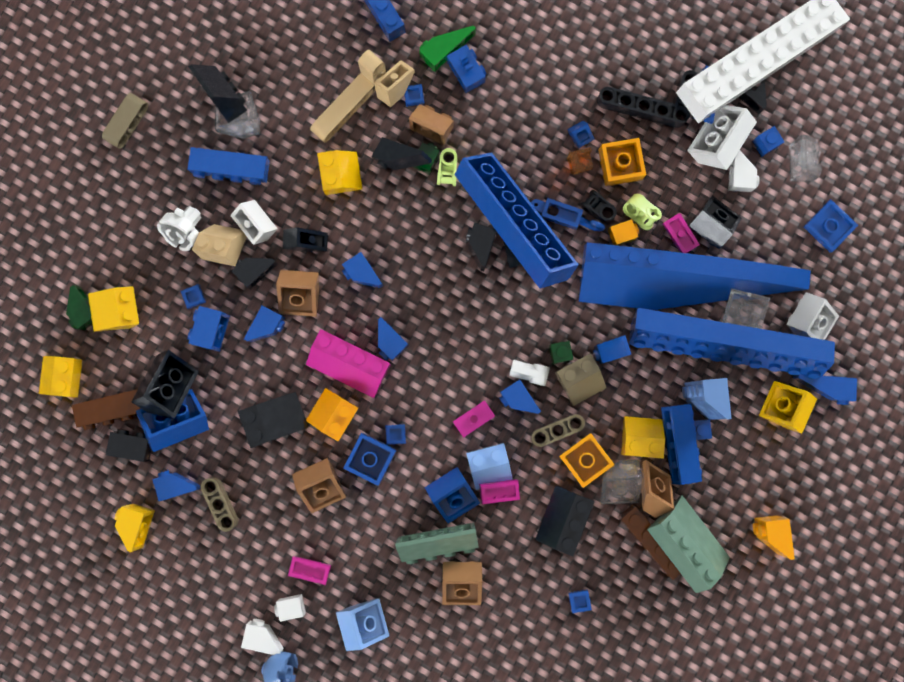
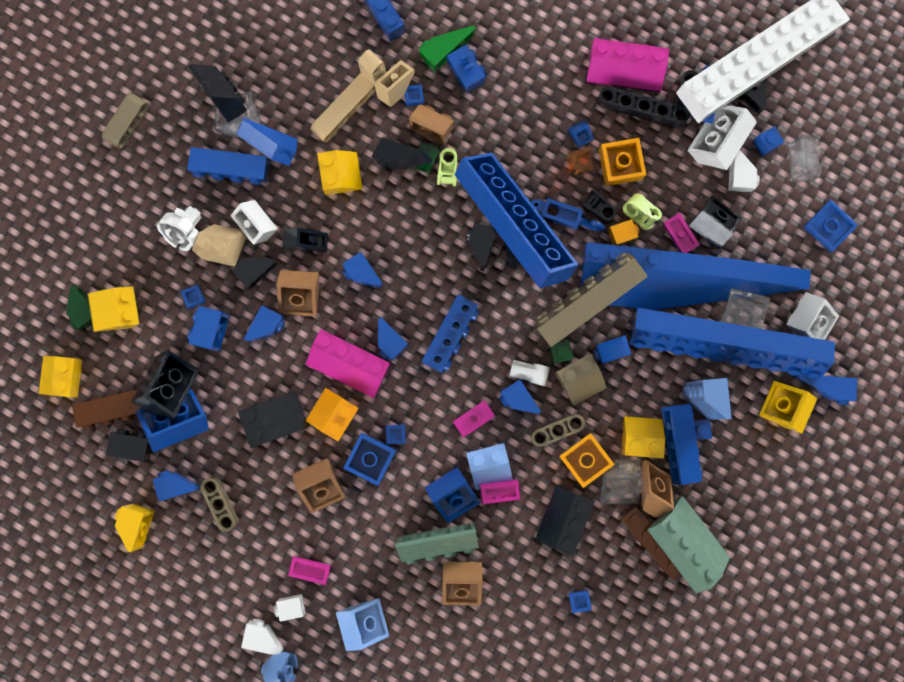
light orange slope [753,516,795,560] -> none
none -> blue slope [236,118,297,166]
none -> blue brick [422,294,480,373]
none -> dark tan brick [535,252,648,347]
none -> dark pink slope [586,38,669,93]

